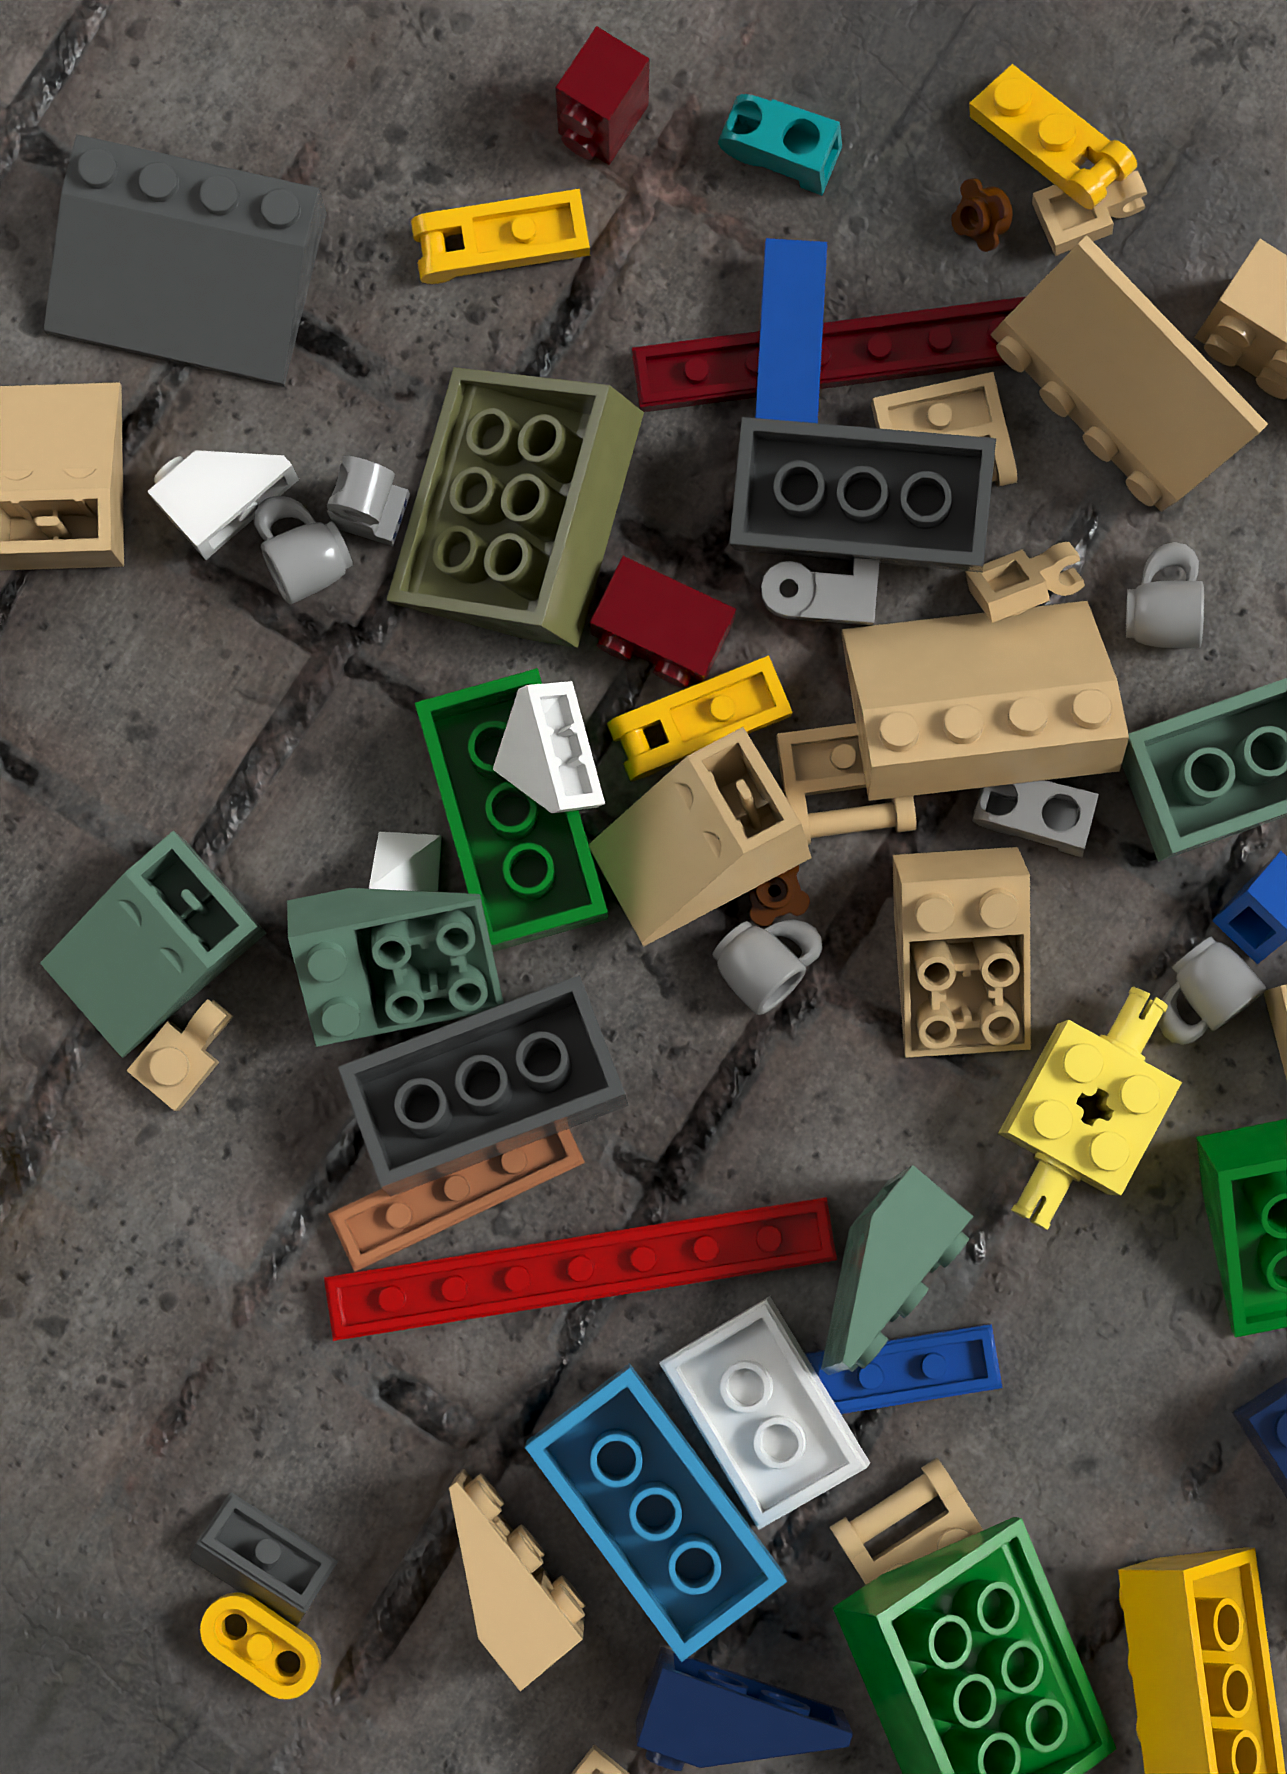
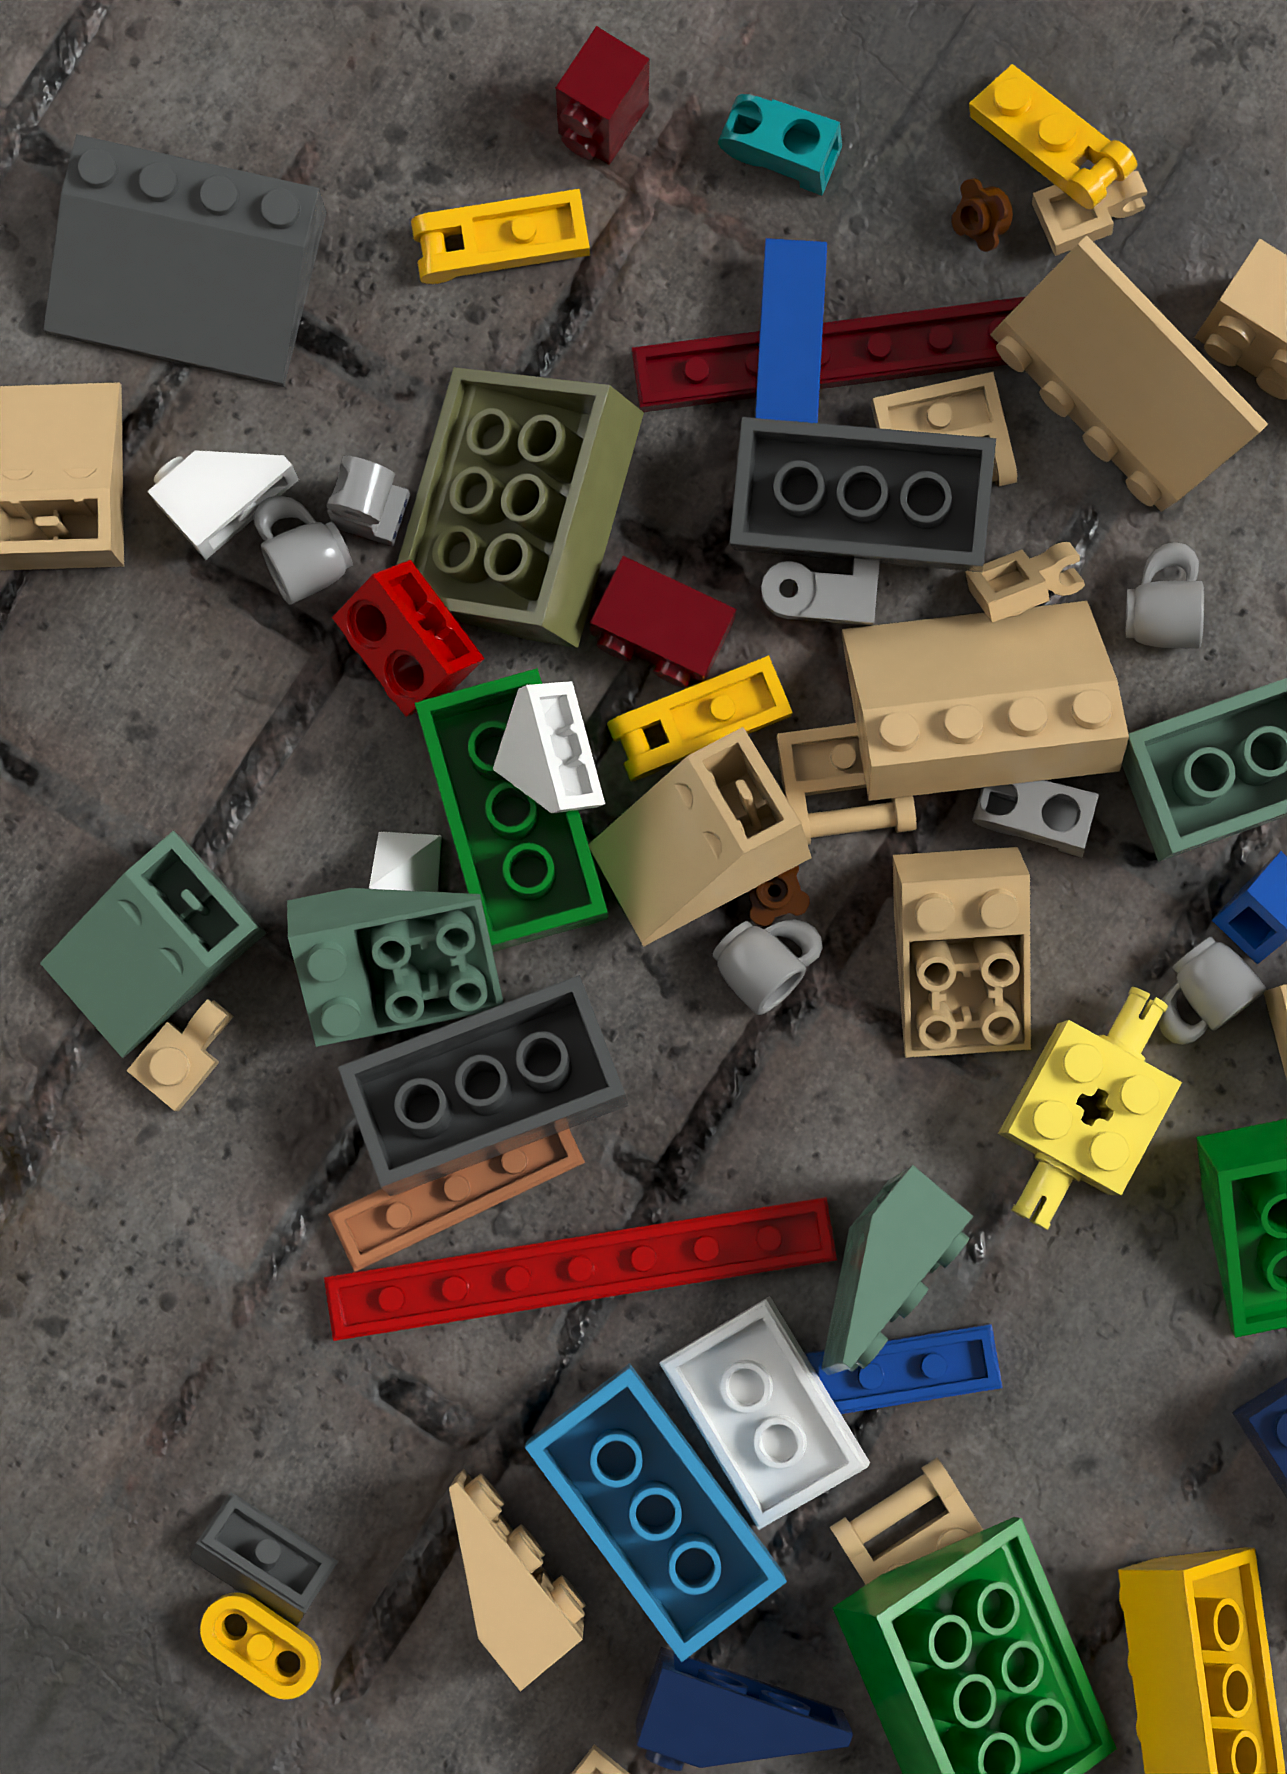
none -> red brick [332,559,485,717]

